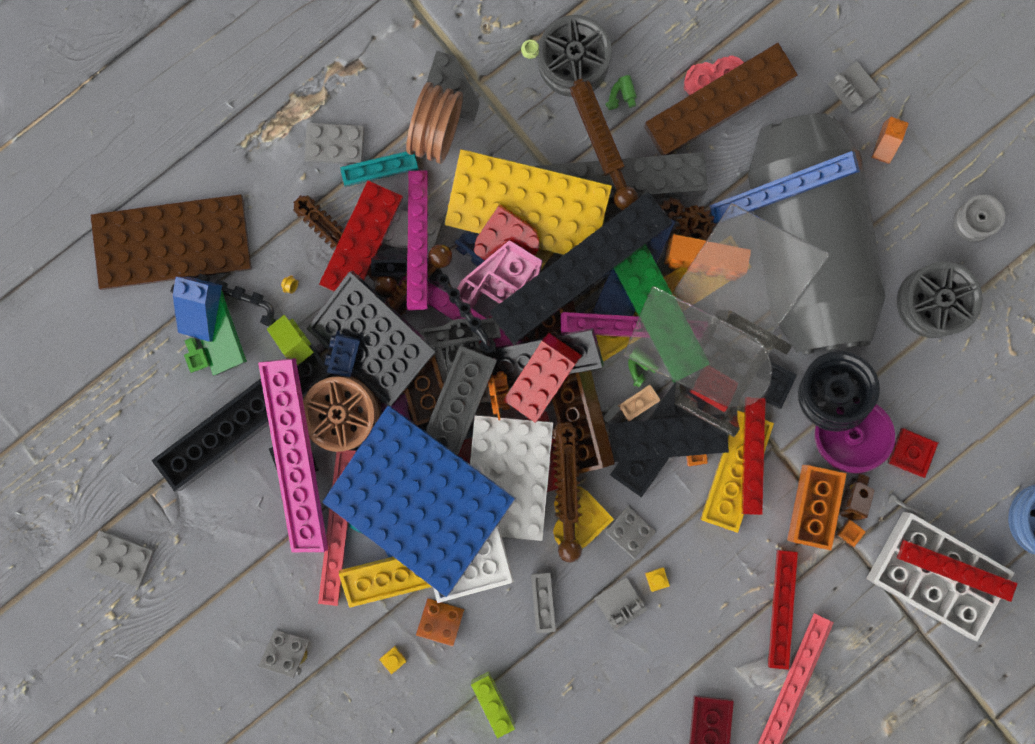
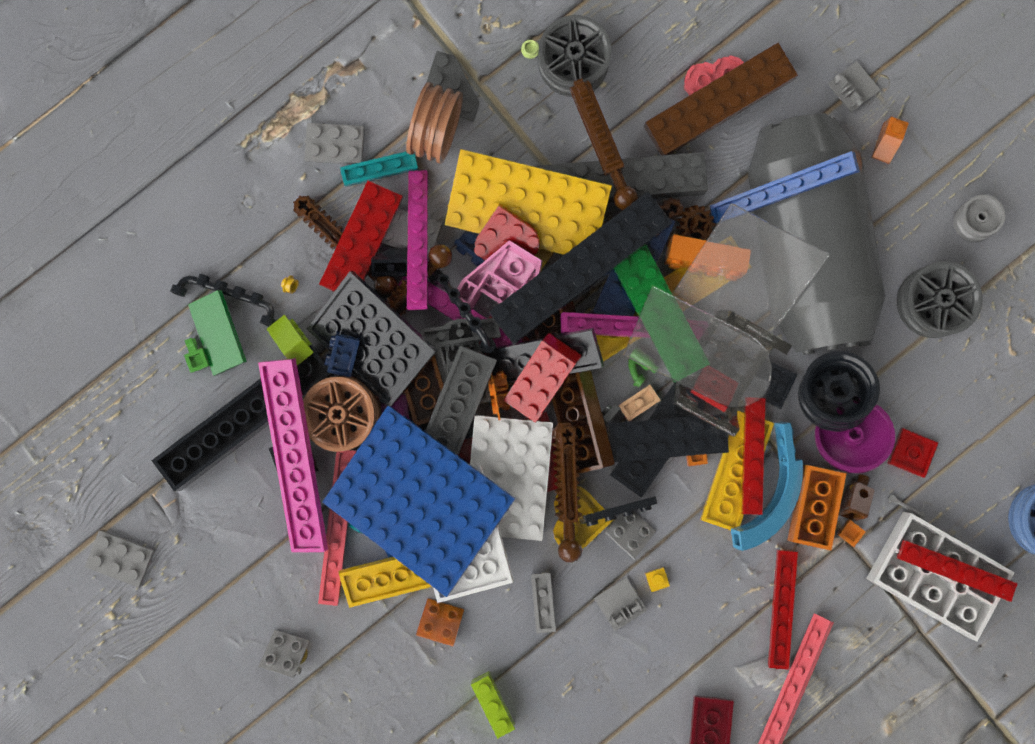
reddish brown plate [90,194,252,290] -> none
blue slope [173,276,222,342] -> none
yellow plate [379,646,407,675] -> none
bright green plant [605,75,637,110] -> none
none -> black plate [578,496,658,527]
none -> dark azure arch [731,421,803,551]

